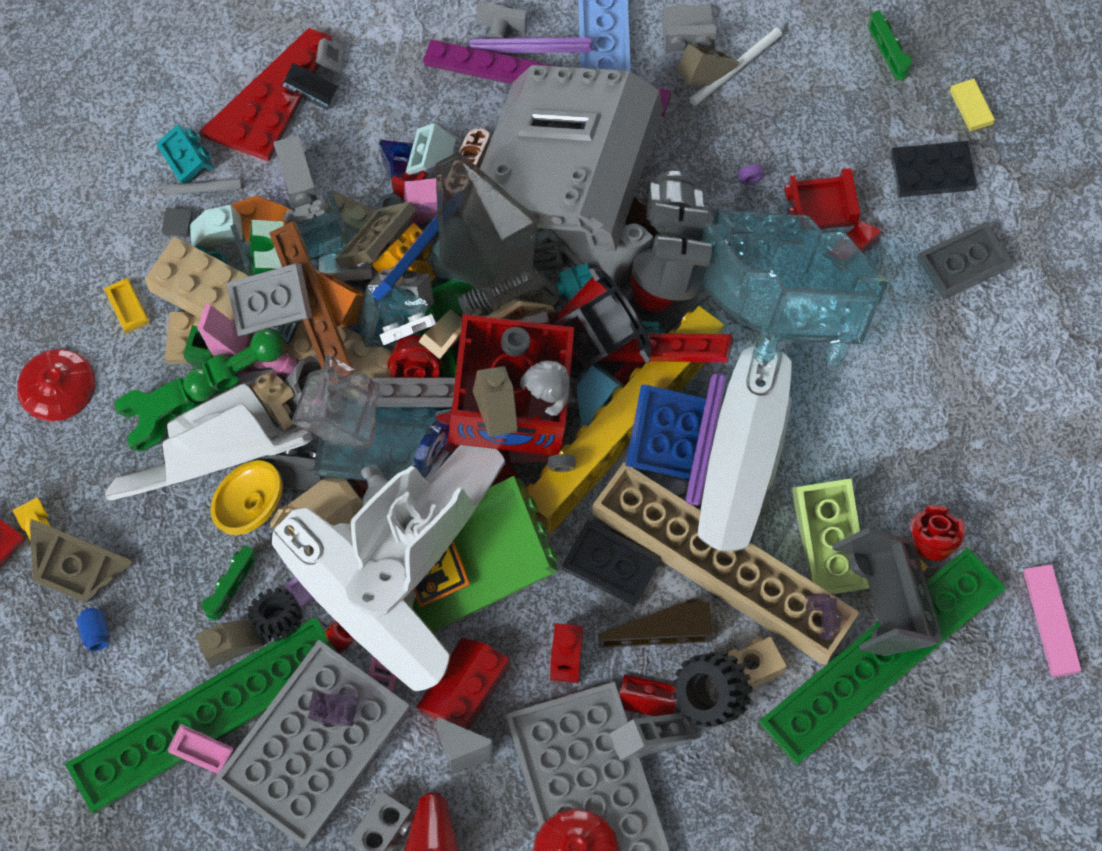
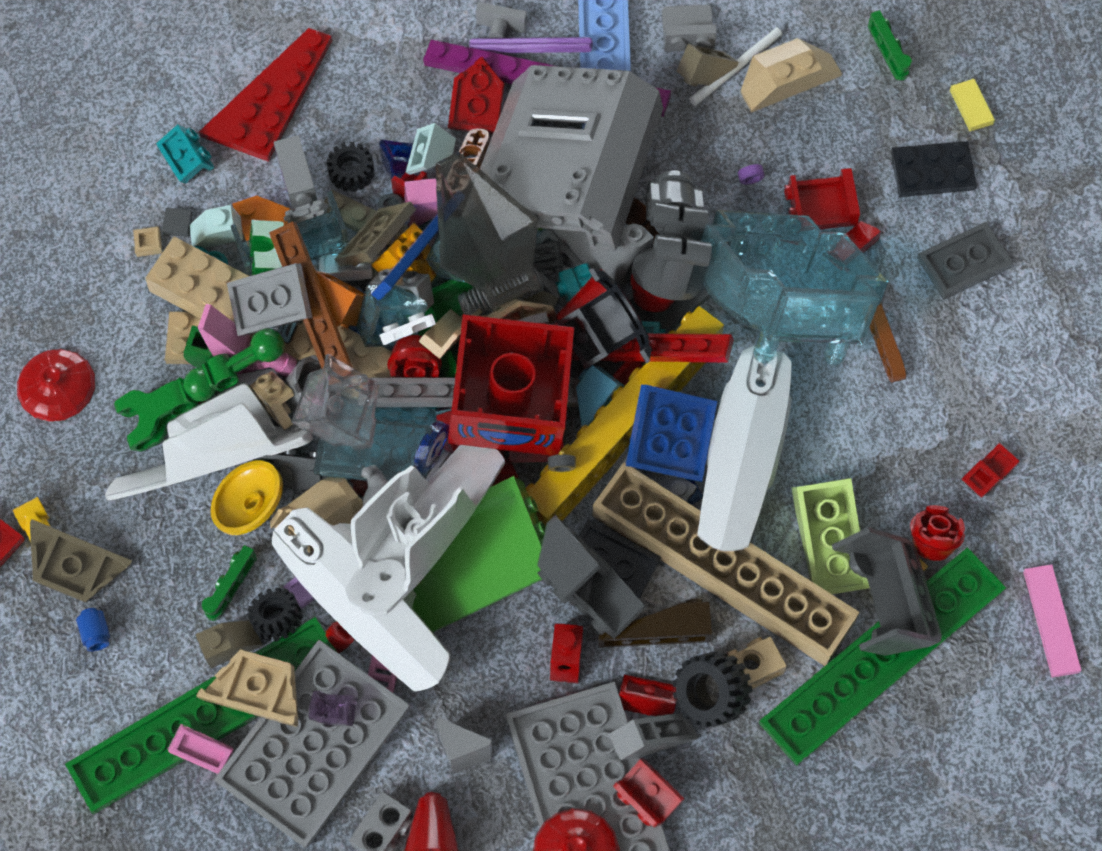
yellow tile [104,277,150,334] -> none
light grey bar [163,179,242,195] -> none
black panel [281,63,338,110] -> none
light grey tile [316,38,345,73] -> none
piece [413,540,470,608] -> none
red slope [416,637,510,730] -> none
dark tan slope [473,366,517,437] -> none
dark grey tile [501,327,530,357] -> none
light grey hair [520,361,570,416] -> none
medium lavender axle [686,373,727,506] -> none
clear purple bracket [805,593,841,640] -> none
none -> tan tile [133,226,163,257]
none -> tan wing [197,650,299,727]
none -> black tyre [327,142,375,192]
none -> red tile [448,56,504,135]
none -> dark grey windscreen [537,515,647,639]
none -> red bracket [613,758,685,828]
none -> tan wedge [740,38,842,112]
none -> dark orange beam [859,287,906,383]
none -> red slope [961,443,1020,499]

